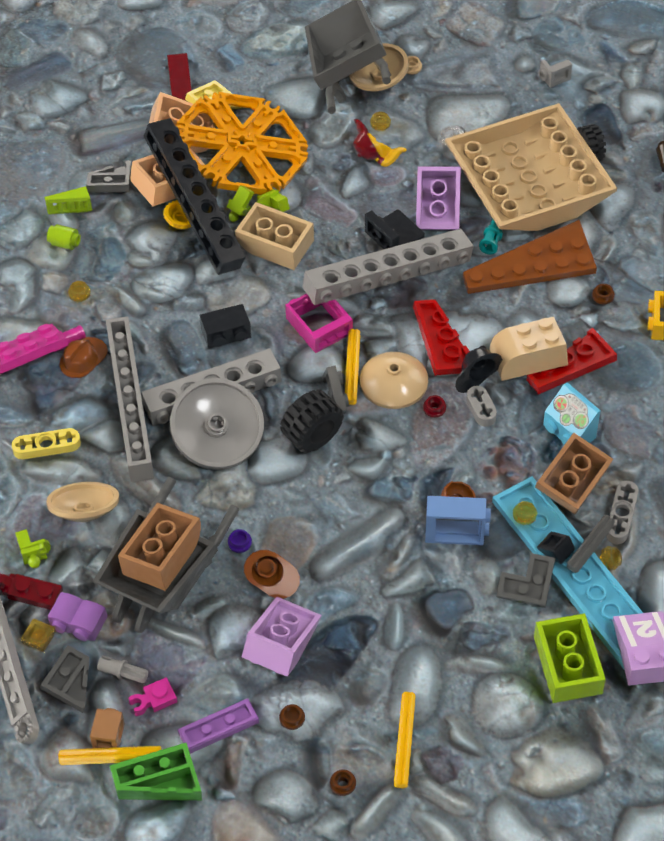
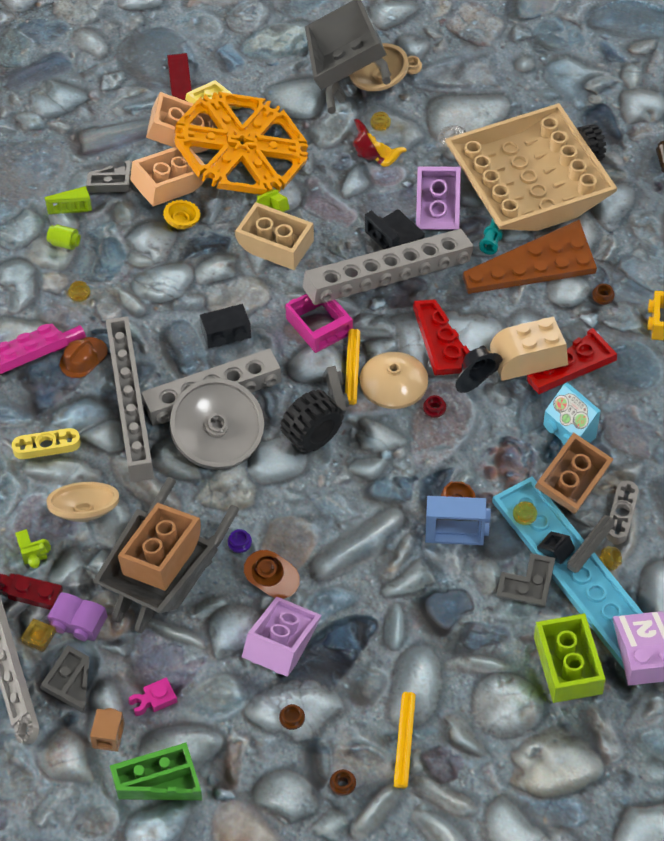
yellow axle [58,746,162,765] -> none
light grey axle [97,655,148,683] -> none
black brick [143,118,246,275] -> none
medium lavender tile [178,698,259,754] -> none
lime piece [226,185,255,222] -> none
light grey beam [466,386,497,427] -> none
light grey bracket [539,60,572,88] -> none

